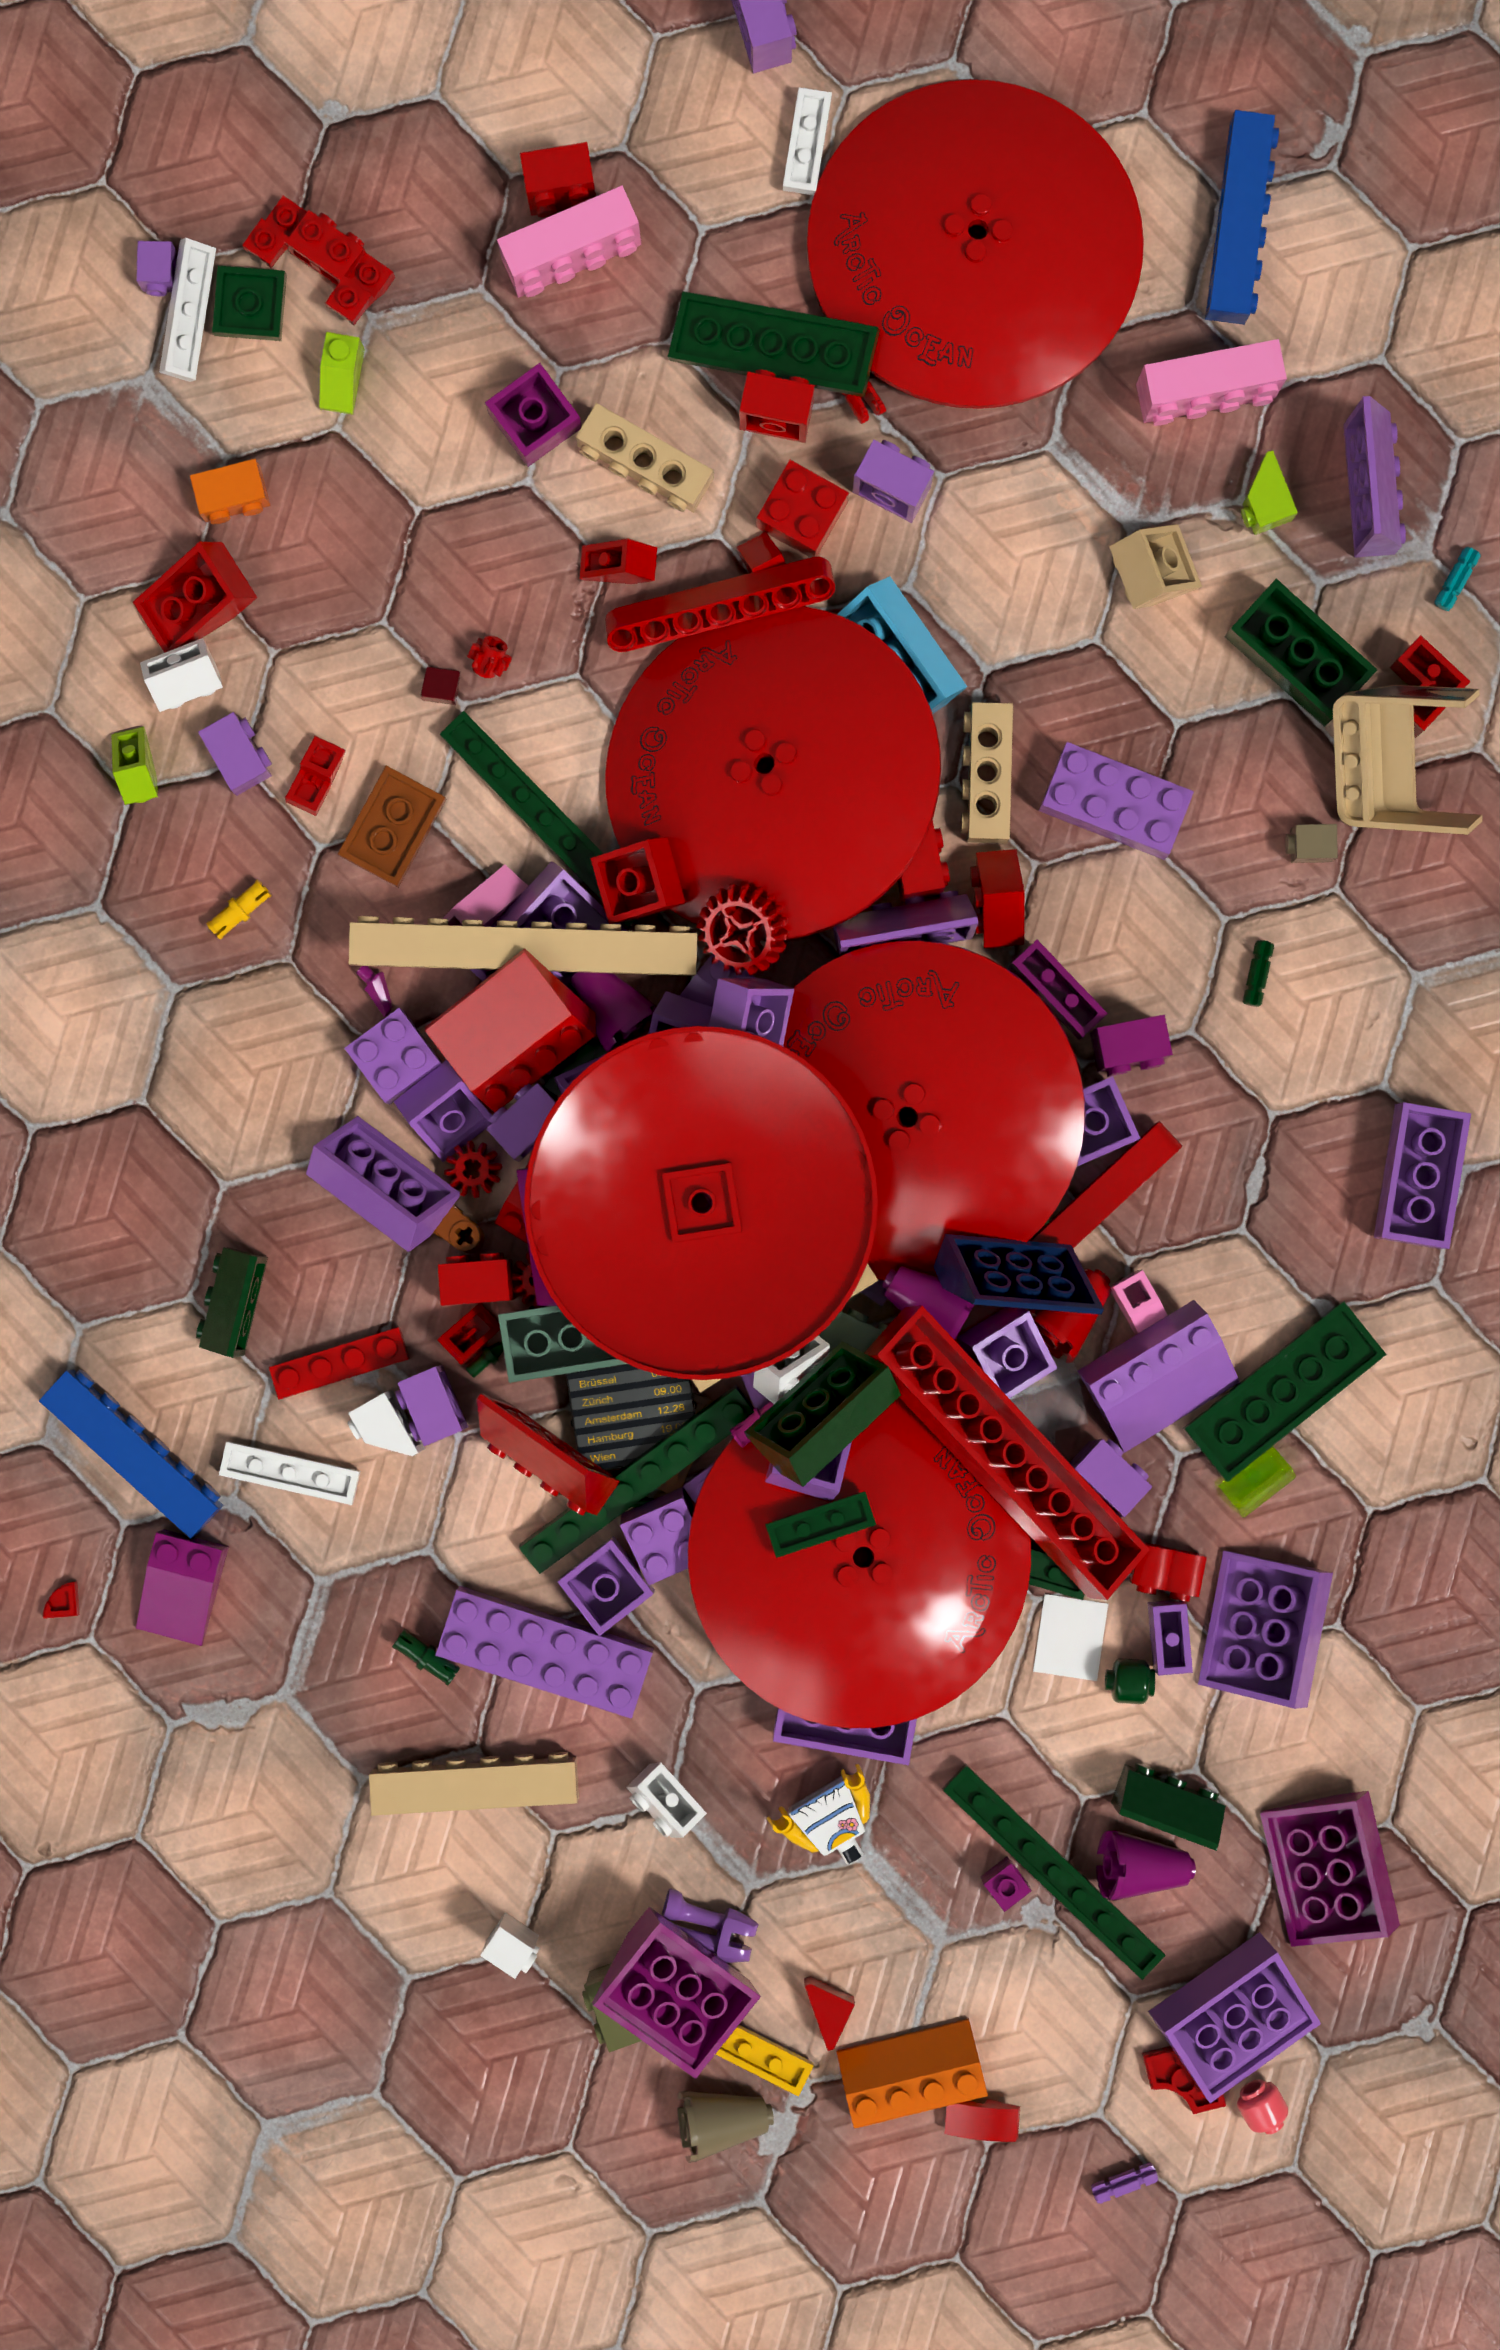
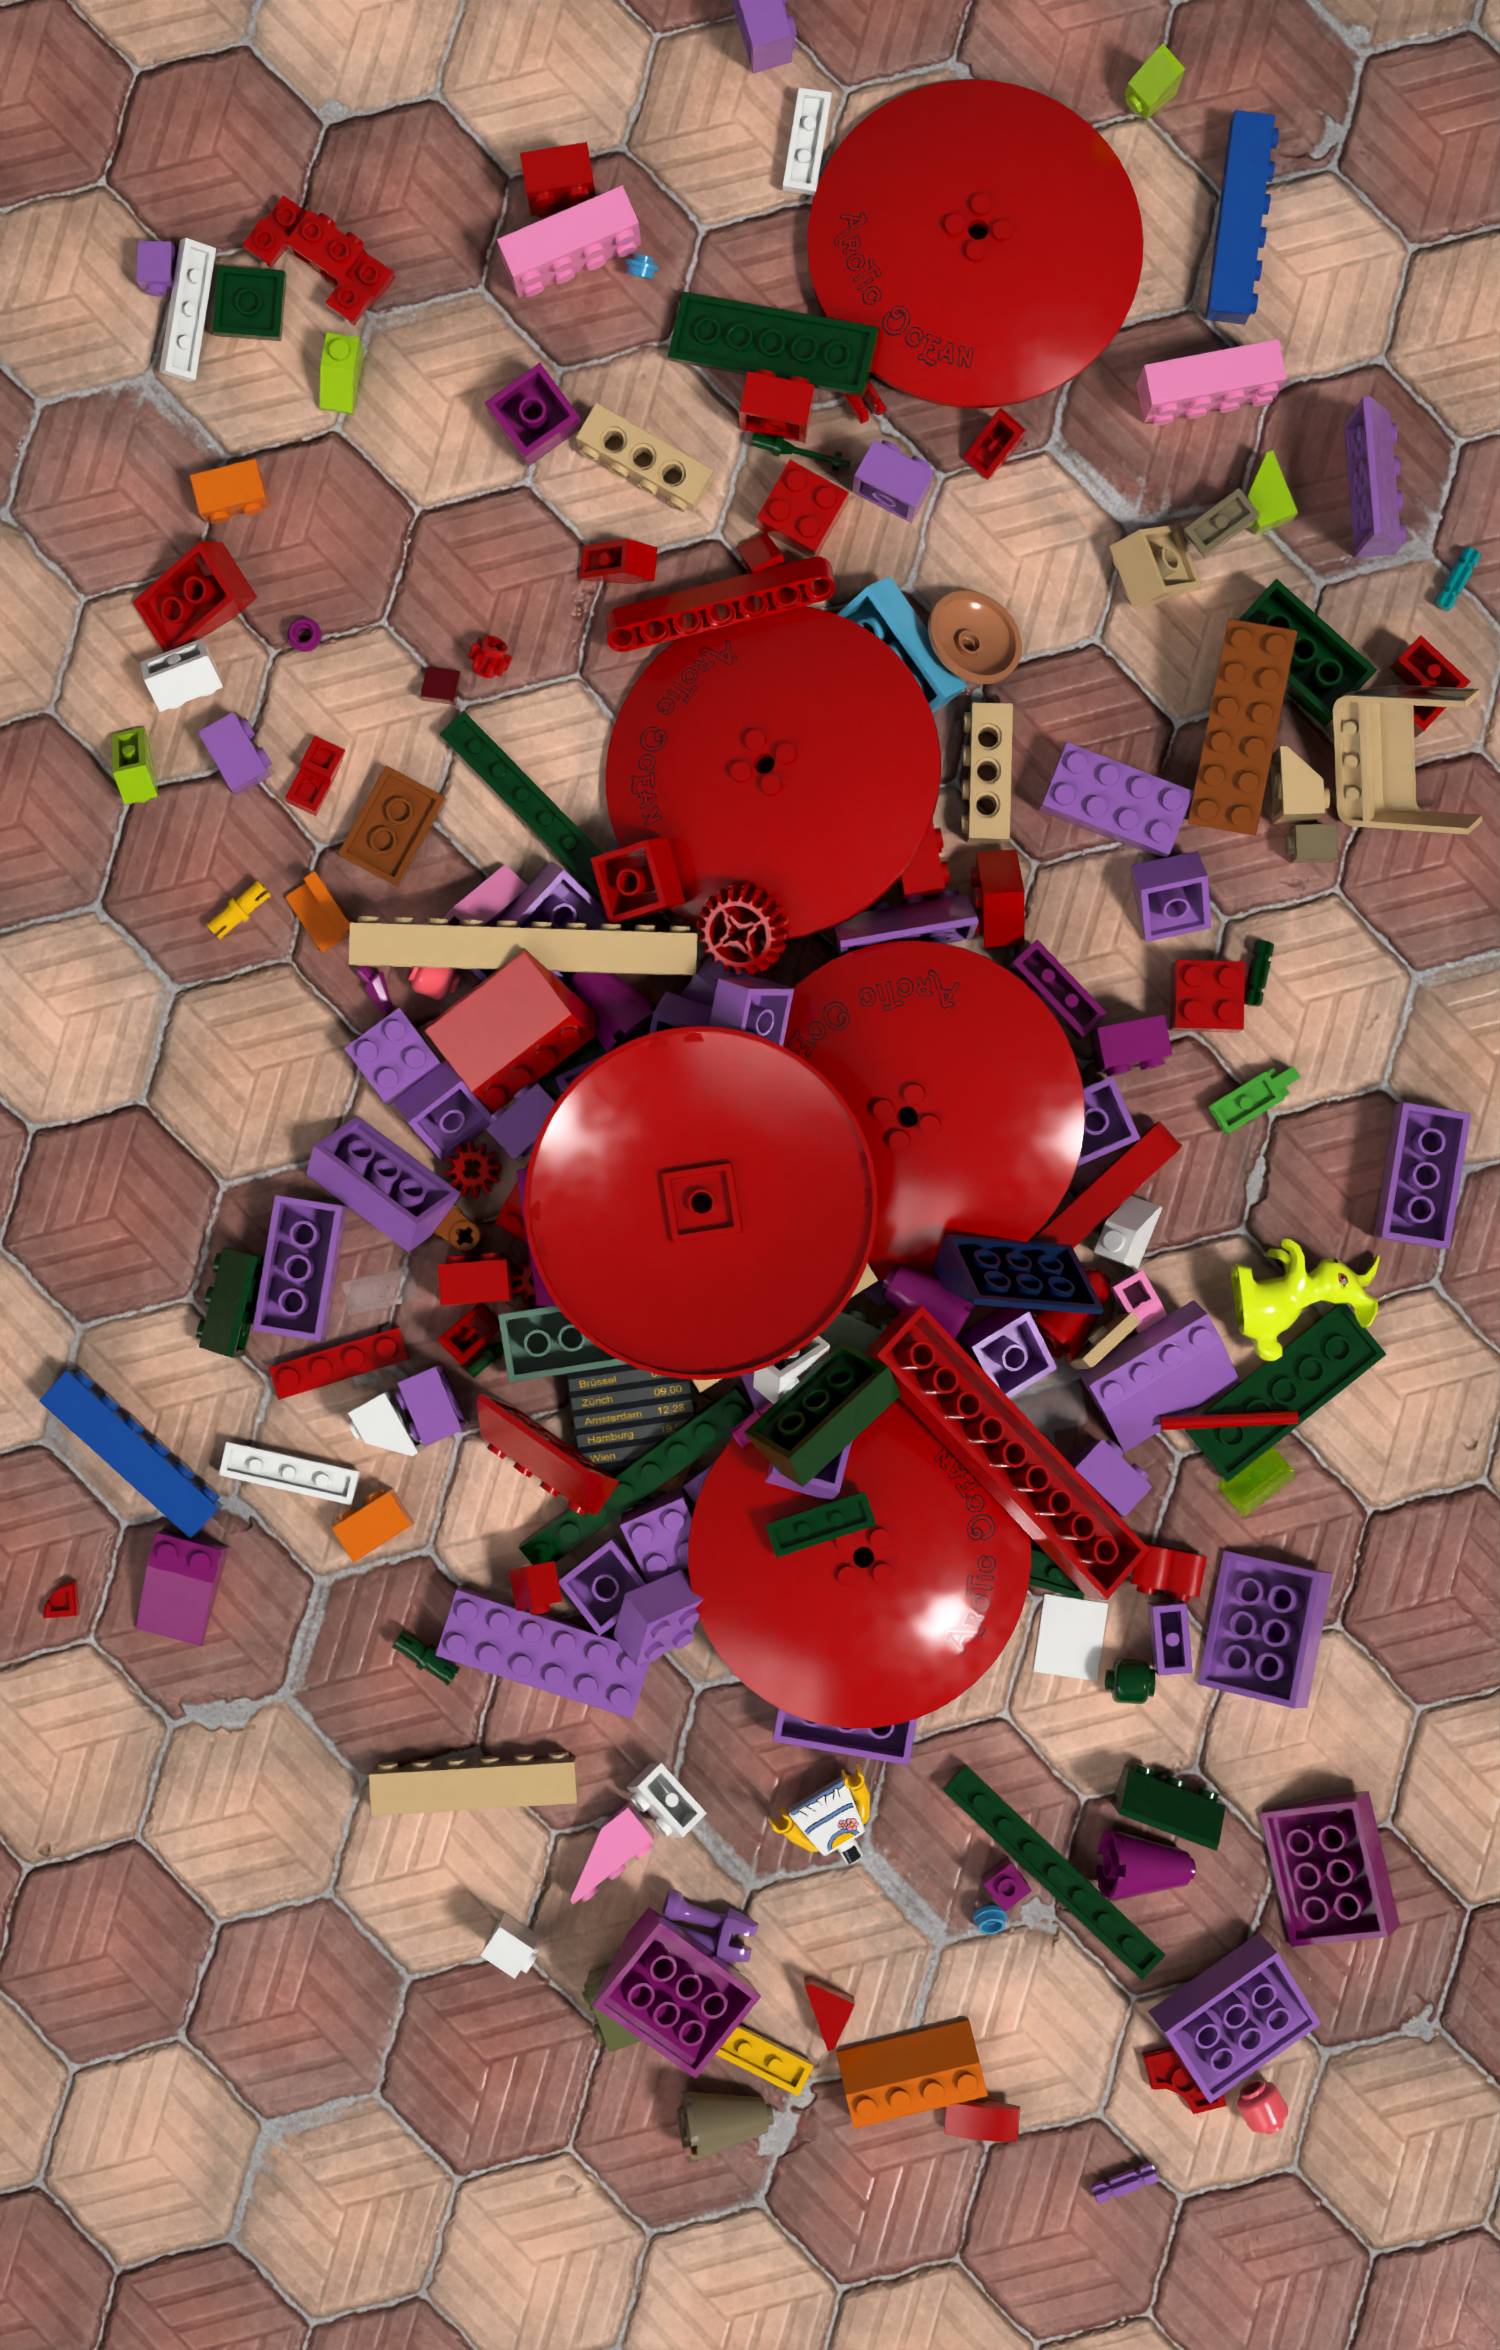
none -> medium lavender brick [252,1195,348,1341]
none -> orange panel [286,871,350,952]
none -> magenta plate [287,618,322,652]
none -> orange brick [331,1488,415,1563]
none -> clear slope [341,1267,420,1316]
none -> coral head [407,967,460,1000]
none -> red brick [508,1561,563,1615]
none -> bright pink slope [570,1802,655,1904]
none -> medium lavender brick [613,1569,704,1666]
none -> dark azure plate [625,253,659,280]
none -> dark green piece [751,433,851,472]
none -> nougat dish [928,590,1022,684]
none -> red slope [963,408,1026,480]
none -> dark azure plate [973,1903,1007,1934]
none -> tan plate [1069,1312,1140,1370]
none -> white slope [1094,1196,1162,1270]
none -> lime slope [1124,44,1185,120]
none -> medium lavender slope [1131,851,1211,942]
none -> red bar [1160,1410,1298,1430]
none -> red brick [1170,960,1245,1033]
none -> dark tan panel [1184,488,1260,559]
none -> dark orange brick [1188,618,1298,836]
none -> bright green hinge [1207,1066,1301,1135]
none -> neon yellow animal [1230,1238,1380,1361]
none -> tan slope [1270,746,1330,825]

